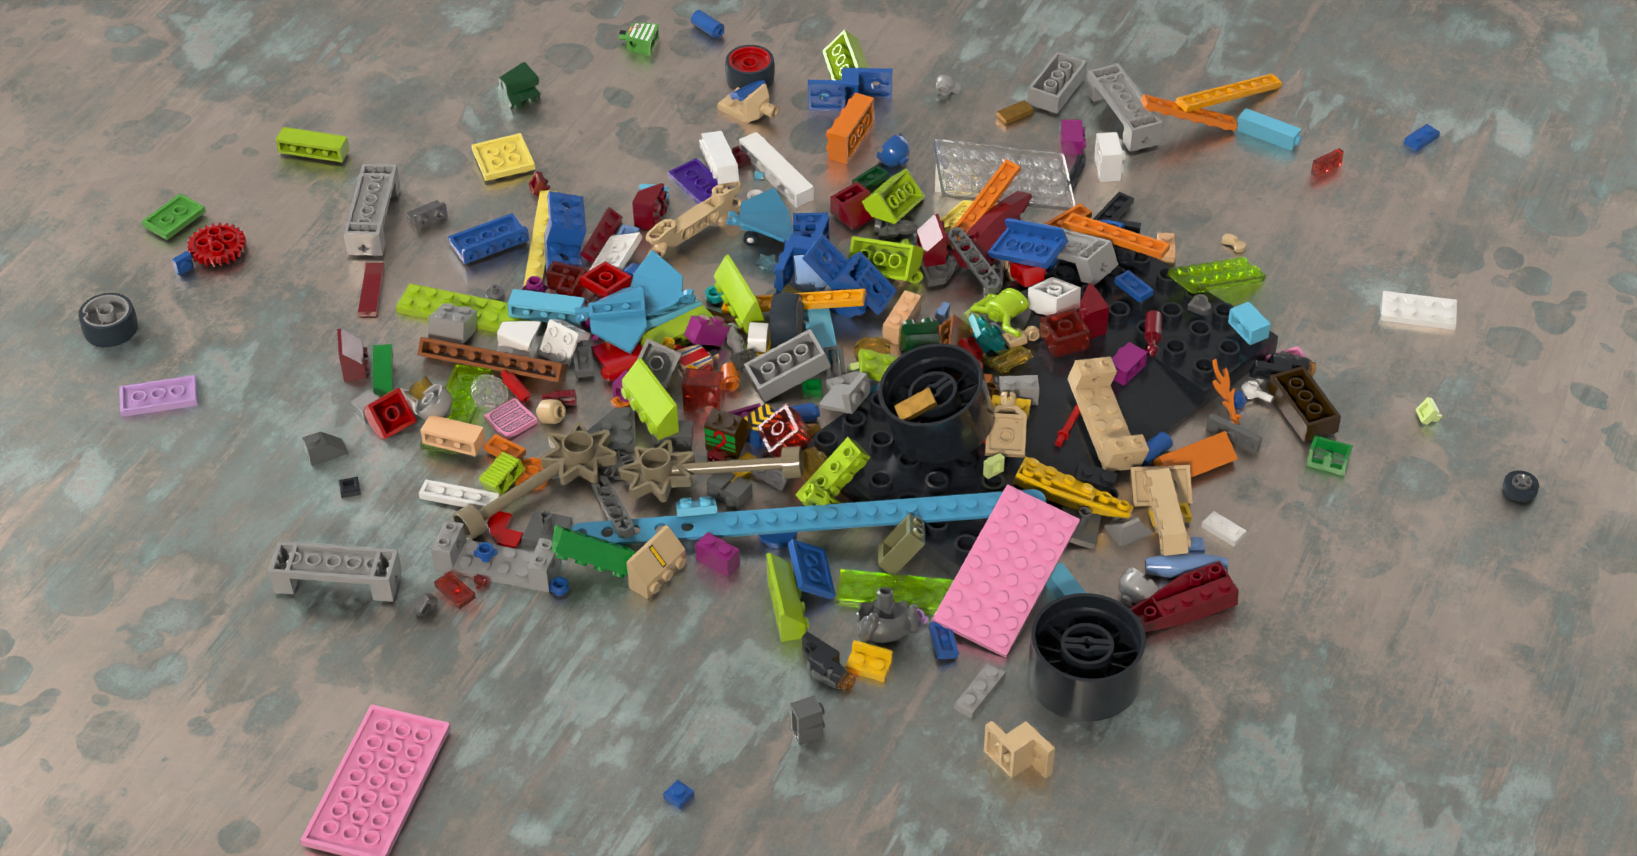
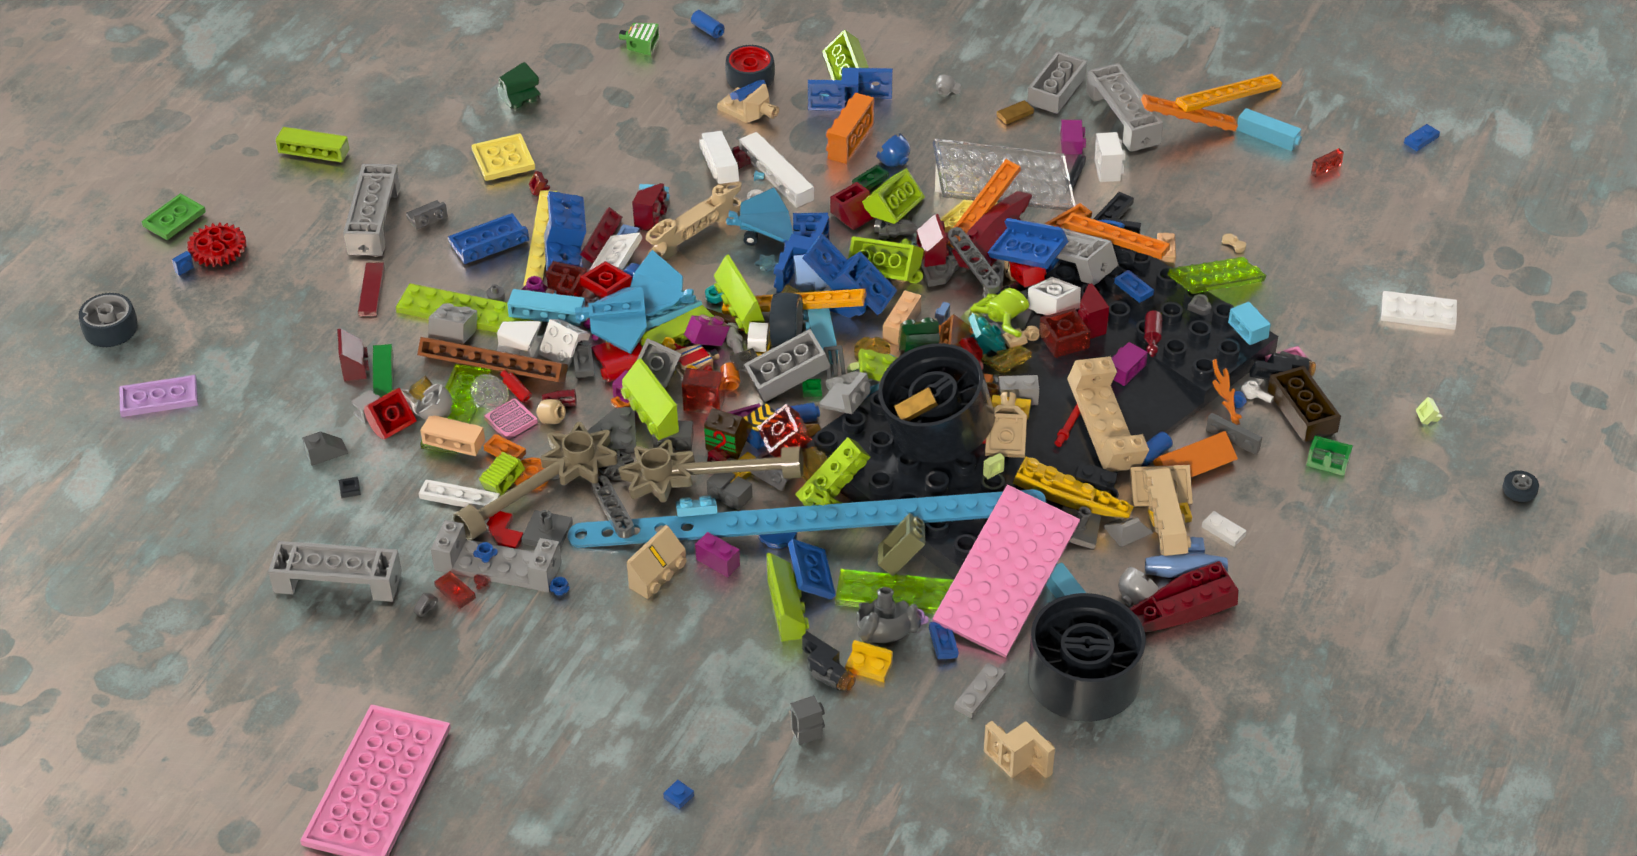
green slope [551,524,636,578] -> none
dark purple tile [668,158,736,204] -> none

